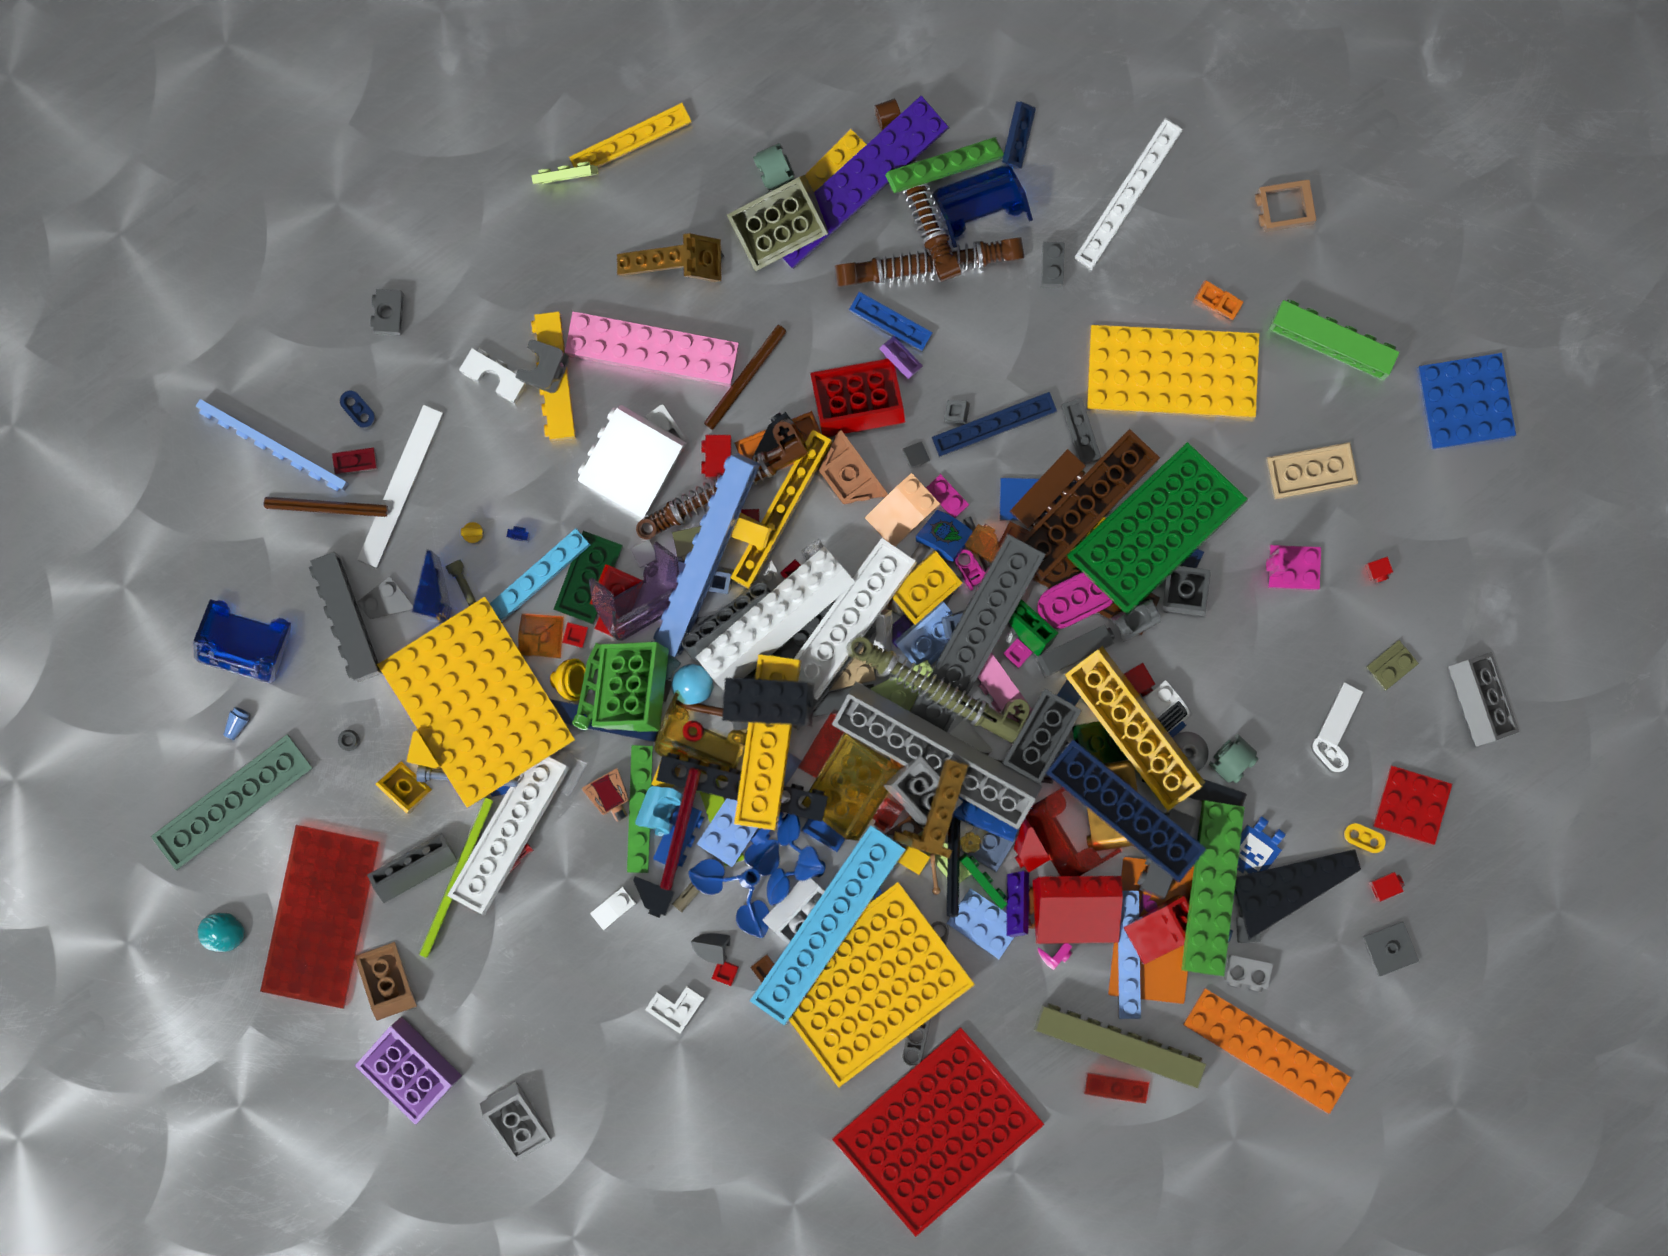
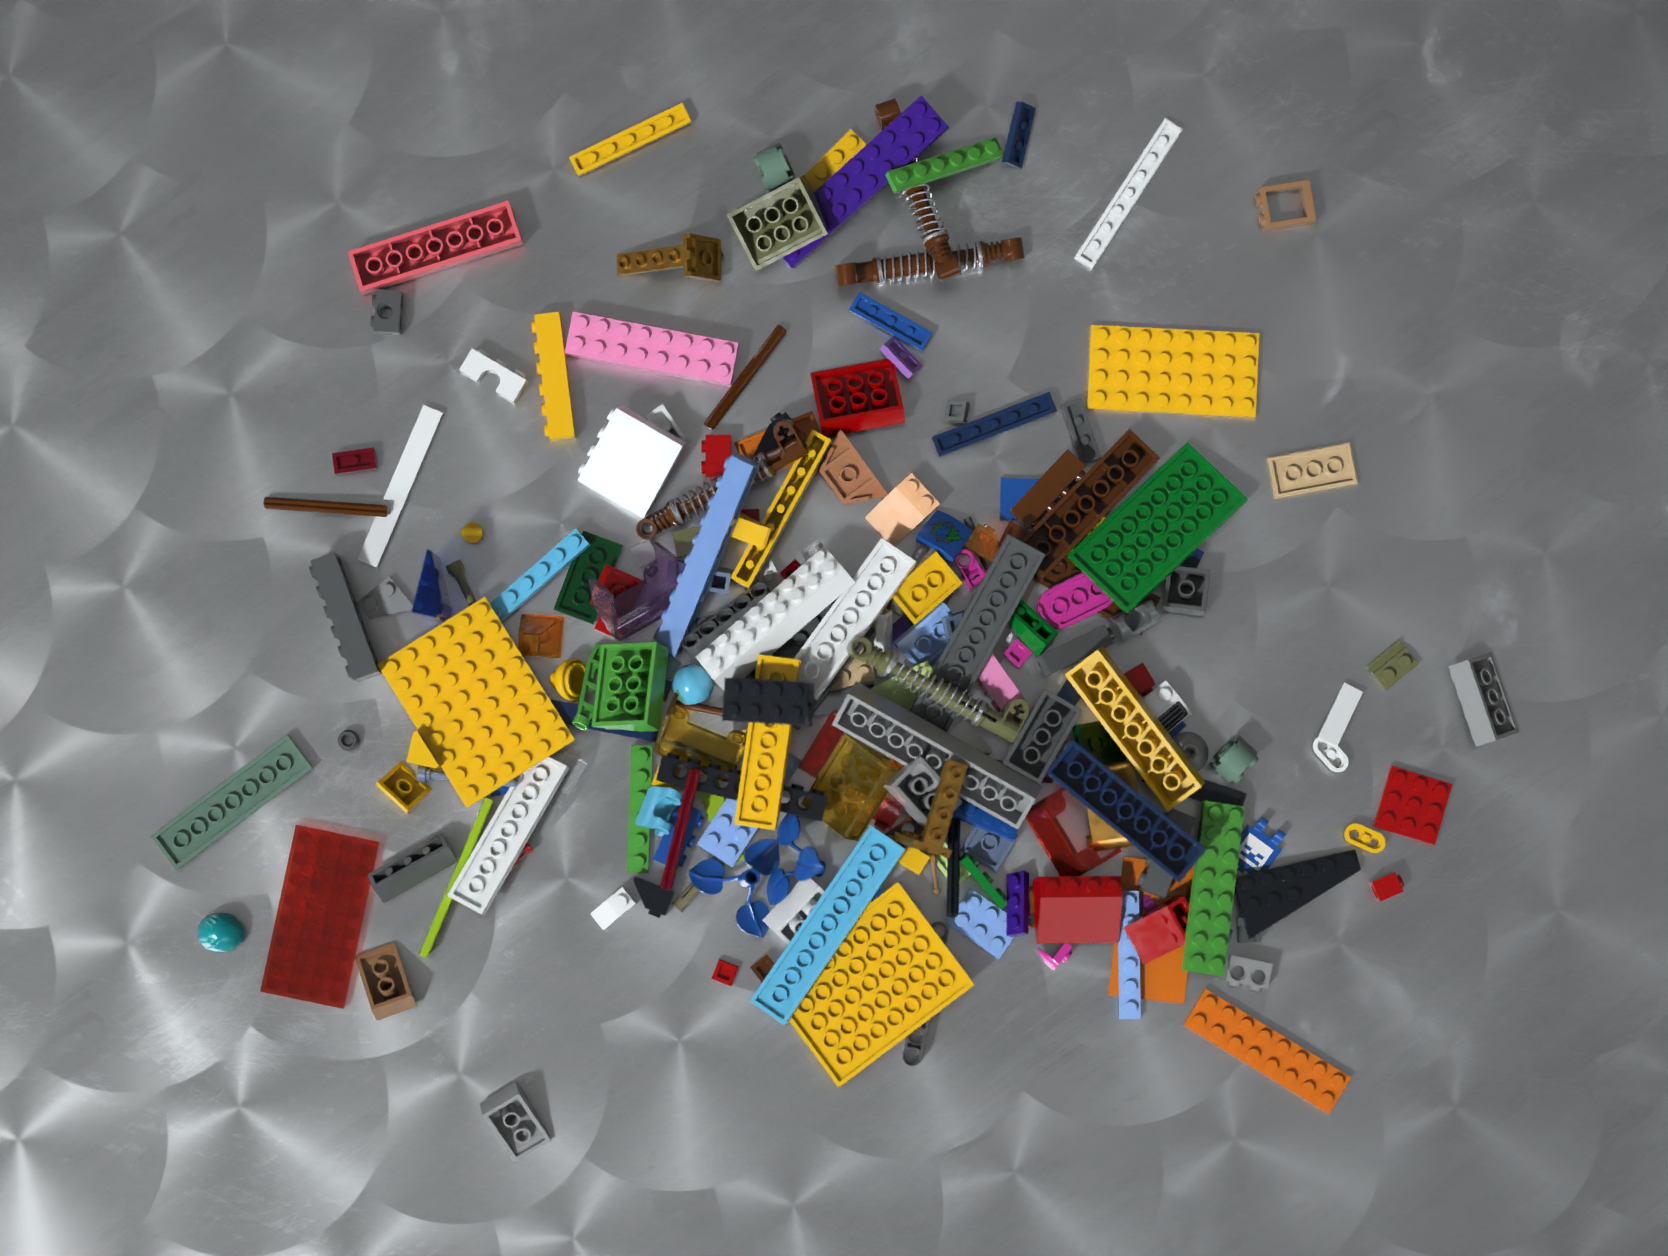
clear blue windscreen [193,599,291,683] -> none
light blue plate [196,399,348,492] -> none
medium blue cone [223,707,250,740] -> none
dark blue plate [340,391,375,428] -> none
medium lavender slope [355,1017,462,1125] -> none
clear blue plate [506,526,530,543] -> none
dark grey piece [515,339,569,393] -> none
yellowish green plate [532,162,599,184] -> none
red plate [562,622,588,648] -> none
torso [582,768,630,822] -> none
white plate [645,987,704,1034] -> none
red plate [682,720,704,742] -> none
dark grey brick [691,933,730,965] -> none
blue plate [750,812,784,846] -> none
blue tile [801,818,848,852] -> none
red plate [832,1027,1045,1237] -> none
dark grey slope [902,441,930,469] -> none
dark pink plate [926,474,969,518] -> none
clear blue windscreen [933,166,1033,248] -> none
clear yellow plate [960,832,981,853] -> none
red slope [1014,819,1050,873] -> none
olive brick [1034,1003,1206,1088] -> none
dark grey brick [1041,242,1065,288] -> none
clear red slope [1083,1072,1149,1104] -> none
orange slope [1194,280,1243,320] -> none
dark pink bracket [1266,545,1321,590] -> none
bright green brick [1269,299,1400,380] -> none
dark grey plate [1363,921,1419,977] -> none
red plate [1365,556,1393,583] -> none
blue plate [1418,353,1516,450] -> none
none -> coral brick [348,200,523,295]

